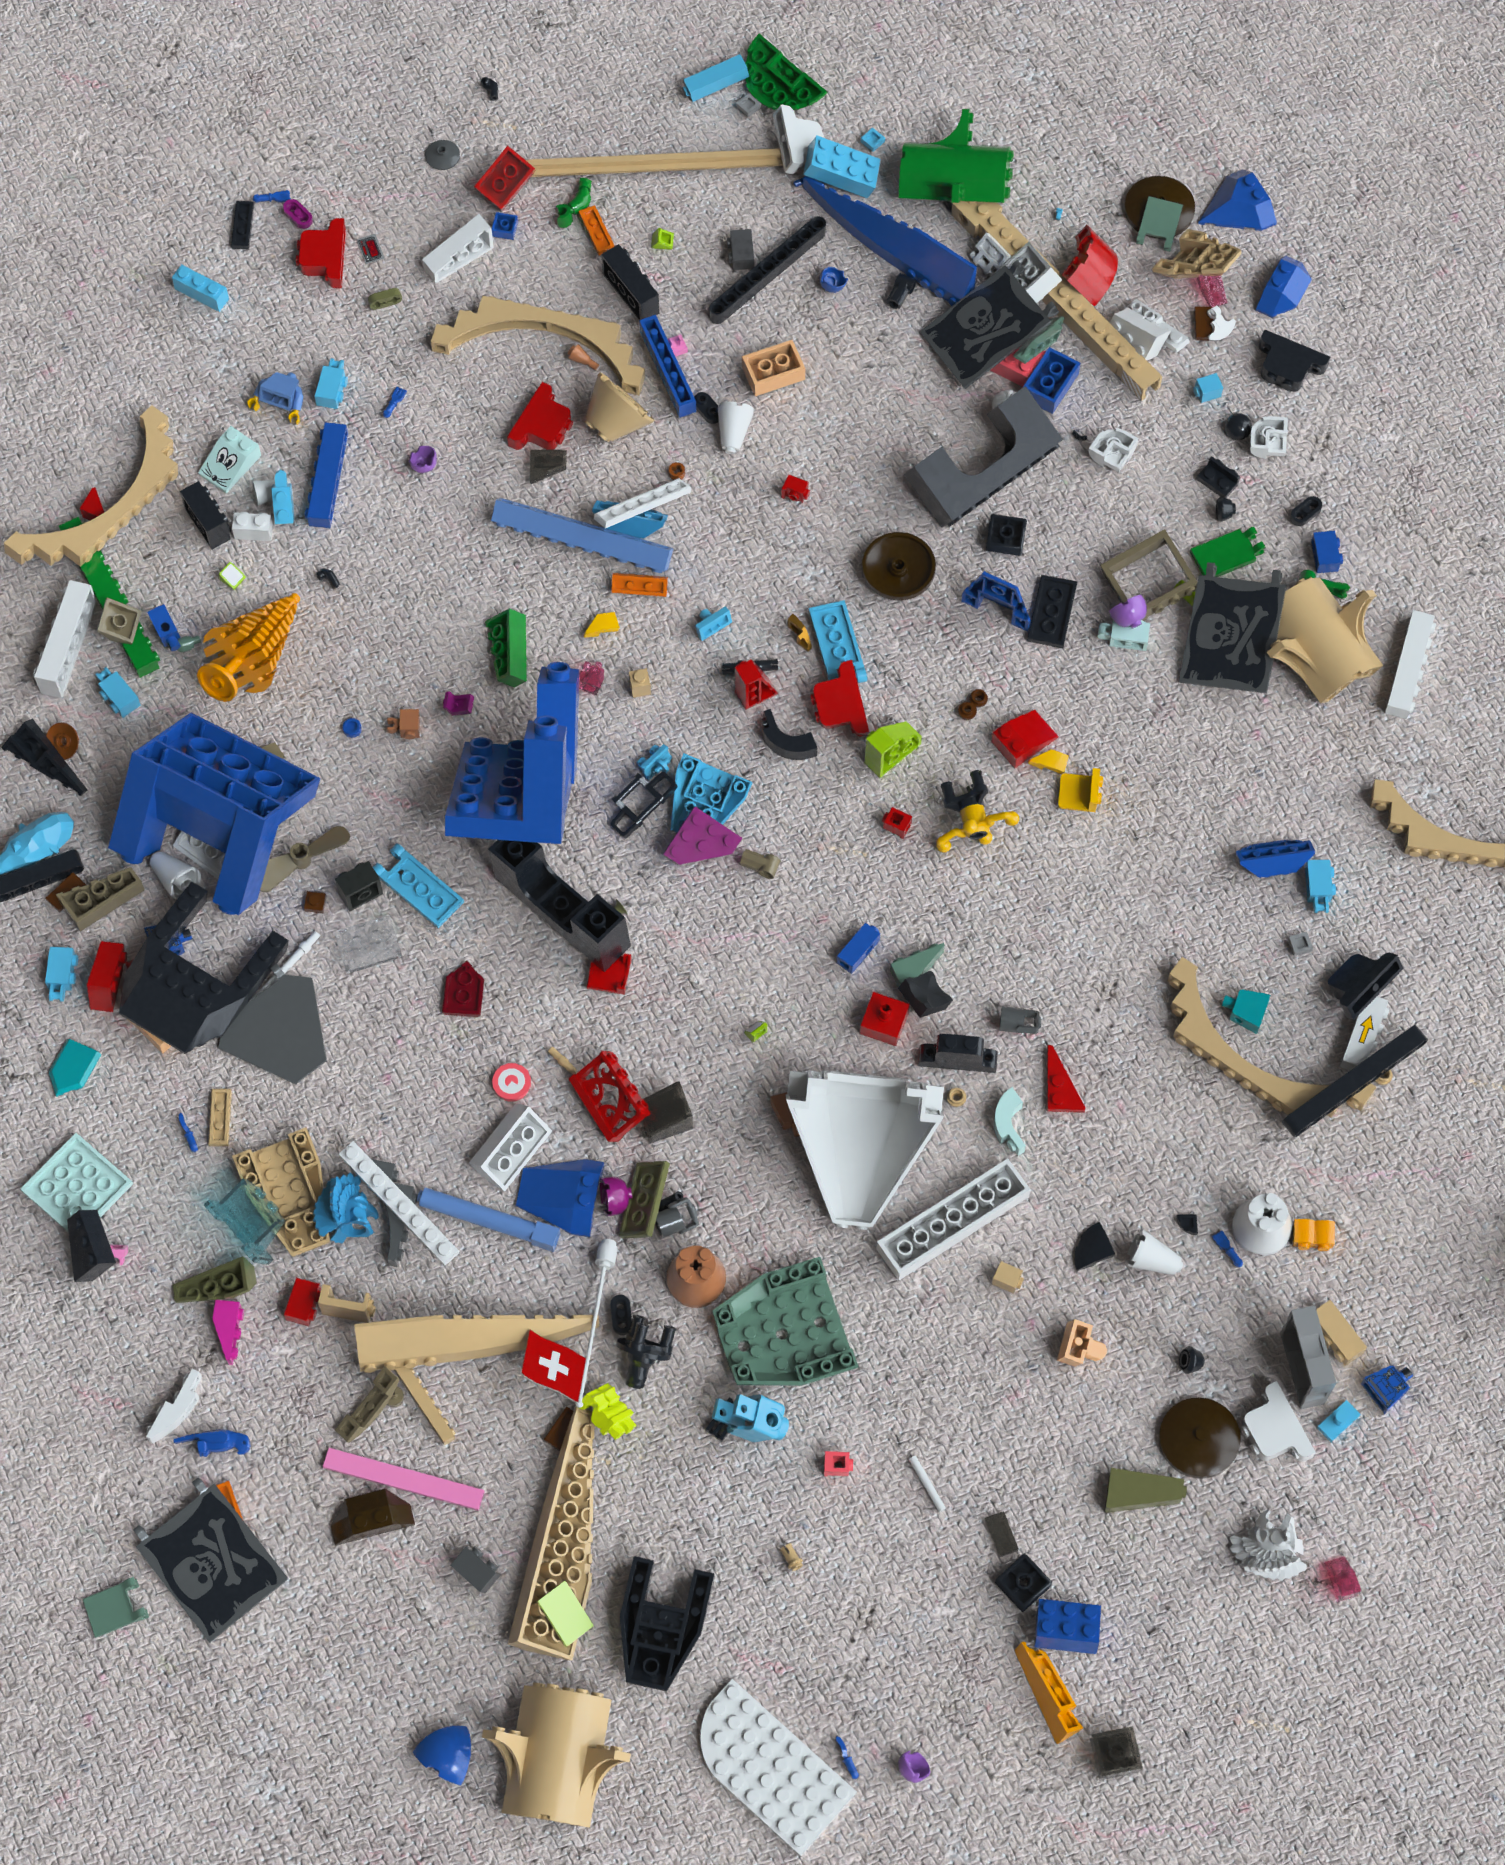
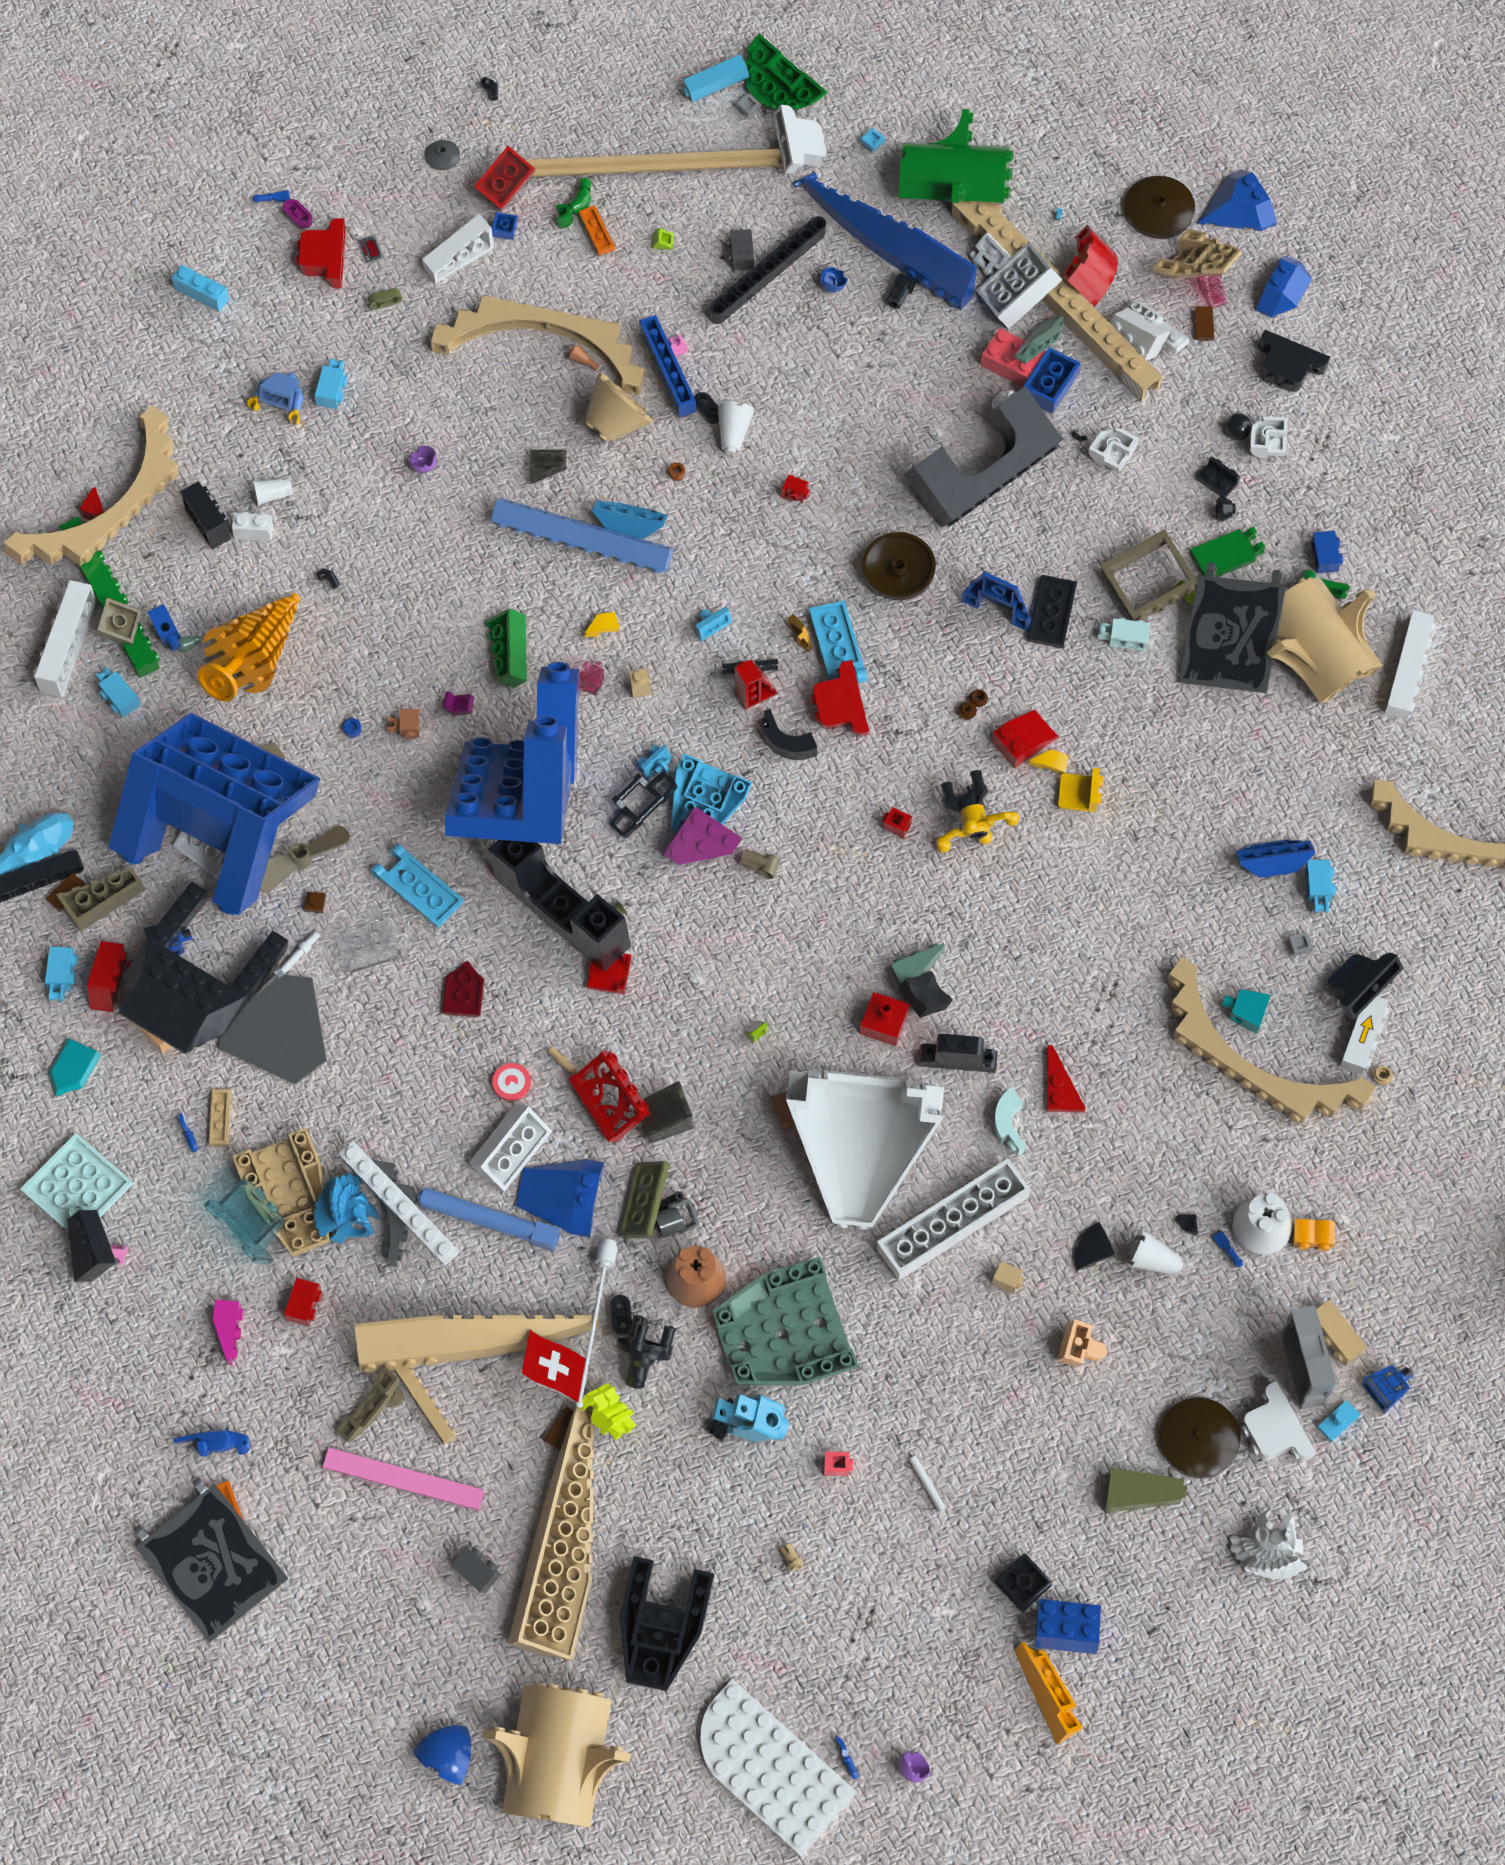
black wedge [1,718,87,796] -> none
dark orange dish [46,722,79,760] -> none
sand green flag [83,1577,149,1638] -> none
white slope [146,1369,202,1444] -> none
white cone [150,852,201,899] -> none
olive wedge [173,1256,257,1303] -> none
light aqua slope [198,426,261,493] -> none
slope [219,562,246,590] -> none
black tile [231,201,254,250] -> none
medium azure brick [271,470,295,524] -> none
blue brick [305,422,348,528] -> none
tan panel [318,1284,376,1323] -> none
dark brown wedge [331,1489,415,1546] -> none
pearl dark grey brick [335,861,383,912] -> none
blue piece [383,387,407,418] -> none
red brick [507,382,573,450] -> none
yellowish green piece [536,1581,594,1647] -> none
white tile [594,478,691,528] -> none
magenta cylinder [599,1177,632,1217] -> none
black brick [601,244,660,320] -> none
orange plate [611,573,668,597] -> none
light nougat brick [742,340,805,396] -> none
medium azure brick [803,135,880,198] -> none
blue brick [837,923,880,974] -> none
lime brick [864,721,922,778] -> none
flag [920,260,1059,389] -> none
tan plate [947,1088,966,1107] -> none
clear smoke tile [984,1511,1019,1558] -> none
black brick [986,514,1027,556] -> none
dark grey piece [999,1006,1042,1034] -> none
clear smoke brick [1090,1726,1143,1781] -> none
medium lavender cylinder [1109,595,1147,629] -> none
sand green flag [1136,196,1183,252] -> none
black cone [1179,1346,1205,1374] -> none
medium azure brick [1193,373,1223,403] -> none
white piece [1207,306,1236,340] -> none
black beam [1282,1025,1428,1138] -> none
black plate [1290,496,1322,526] -> none
clear pink slope [1324,1556,1361,1602] -> none

